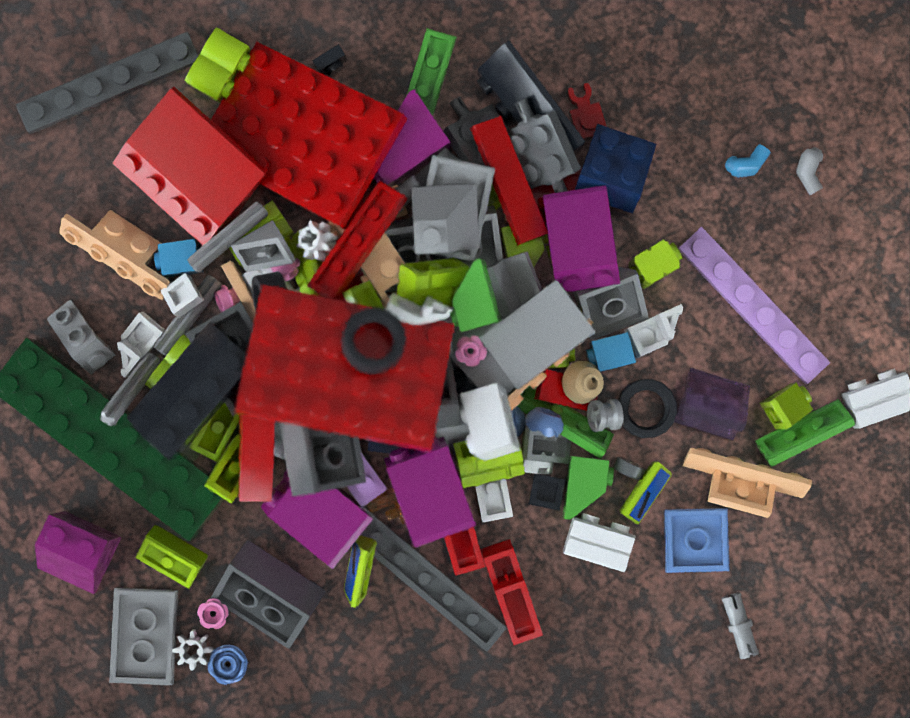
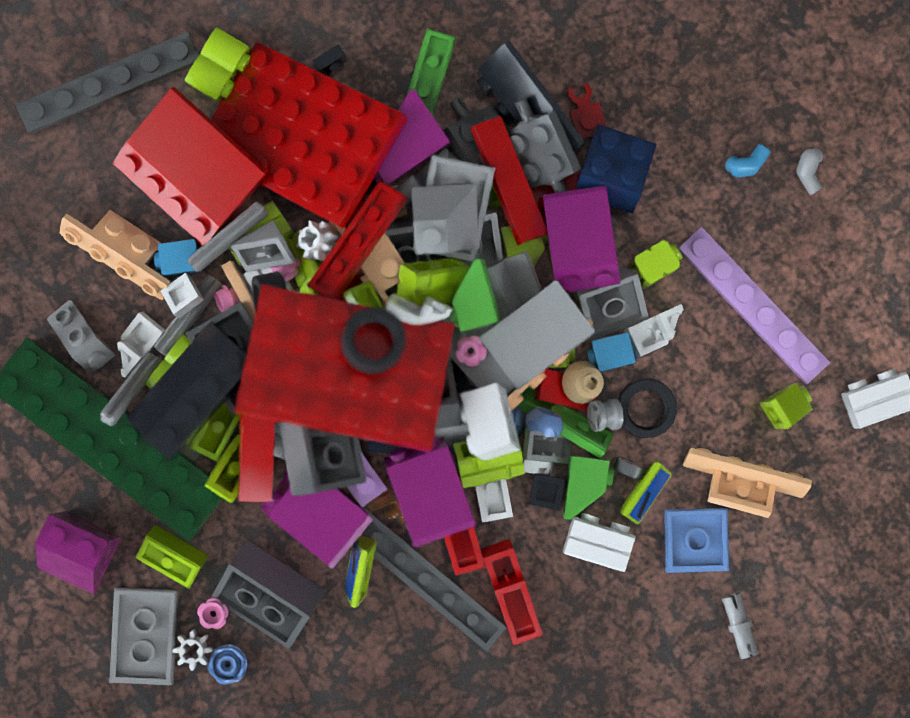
clear purple bracket [674,367,750,441] -> none
bright green tile [755,399,855,467] -> none

